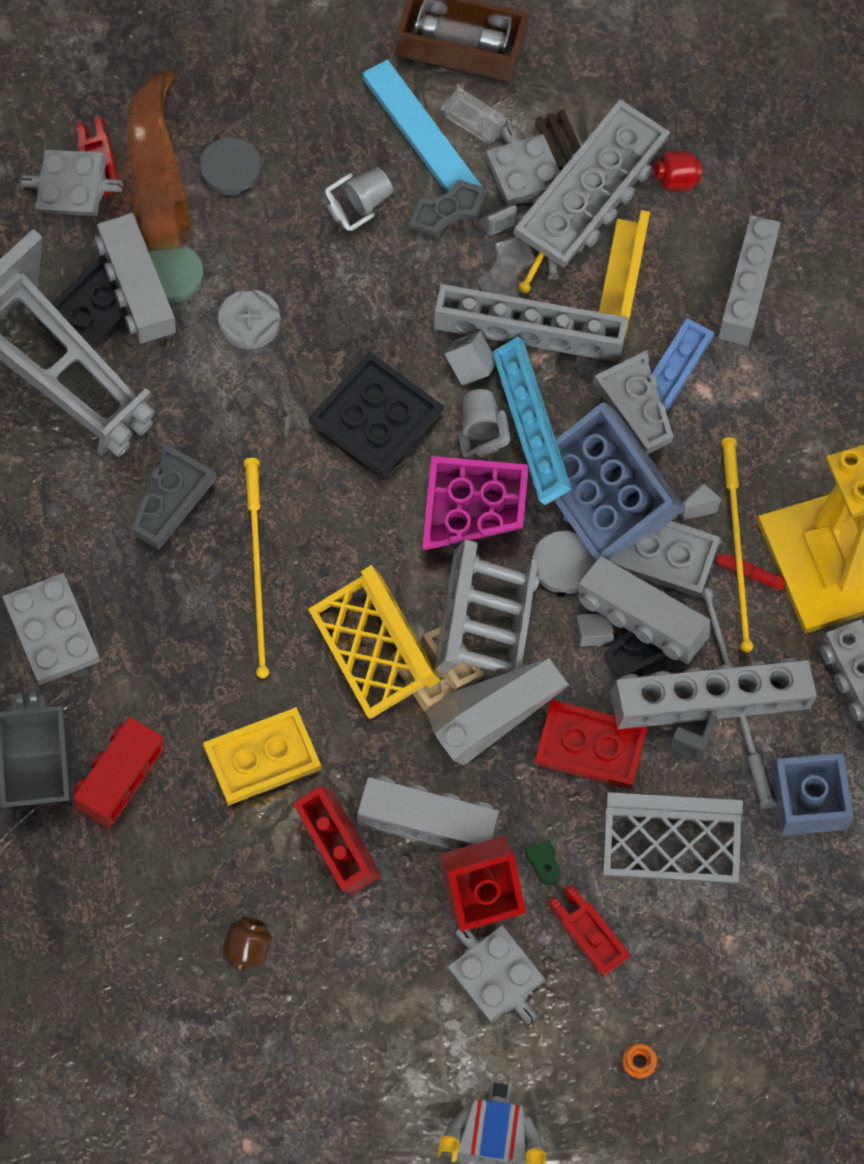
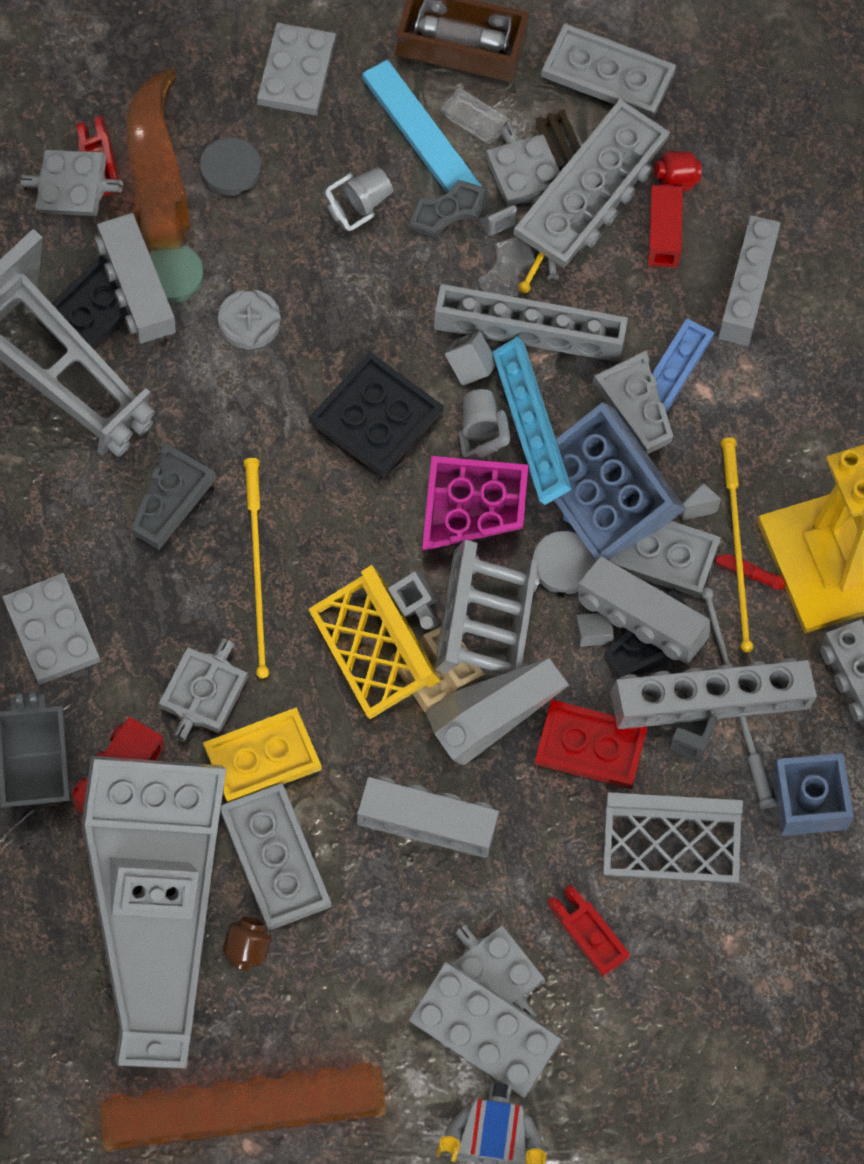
red brick [293,786,382,894] -> none
red brick [438,836,526,932] -> none
dark green piece [525,840,560,885] -> none
yellow fence [599,210,650,337] -> none
orange plate [622,1043,657,1079] -> none
none -> light grey wing [82,756,226,1068]
none -> clear orange brick [99,1063,386,1152]
none -> light grey plate [159,638,248,742]
none -> light grey plate [220,783,332,931]
none -> light grey plate [257,23,336,116]
none -> light grey brick [388,571,441,629]
none -> light grey plate [409,962,563,1098]
none -> light grey plate [541,23,677,119]
none -> red brick [647,184,683,267]

